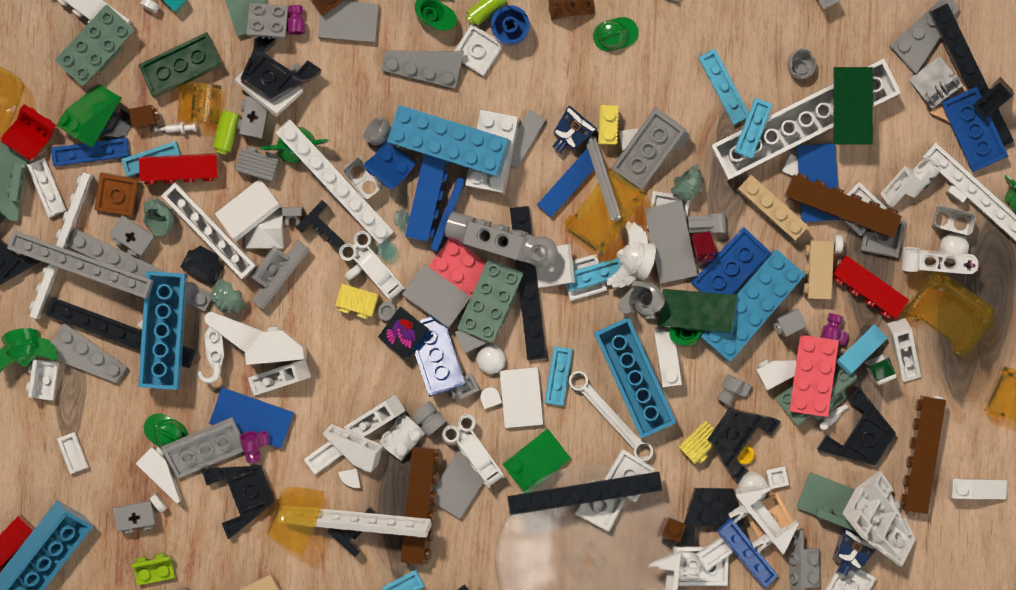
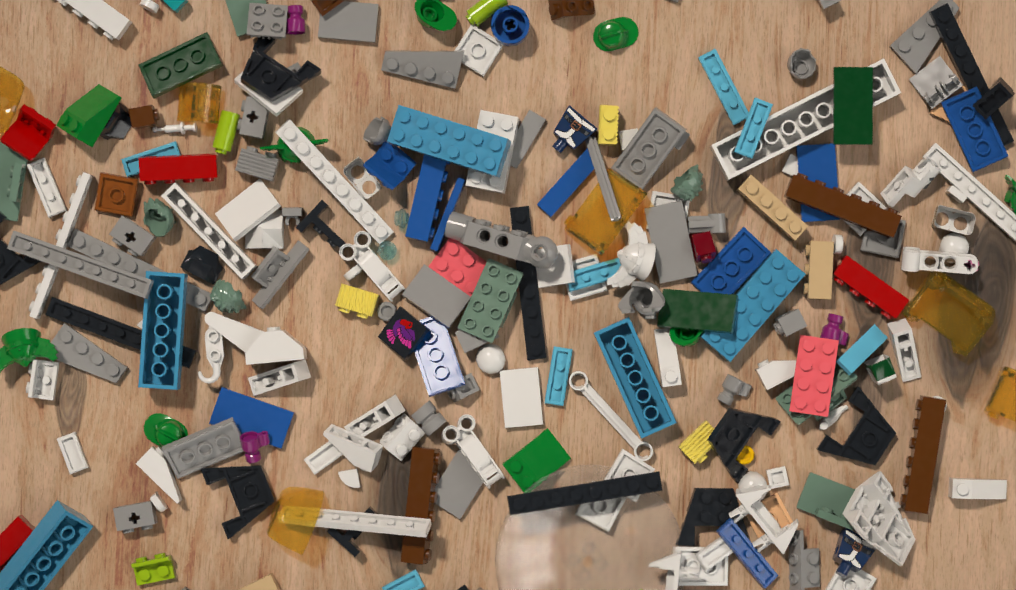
blue tile [51,138,130,167] -> none
sand green bracket [55,5,135,86] -> none
white tile [480,387,502,409] -> none
reddish brown brick [657,517,686,543] -> none

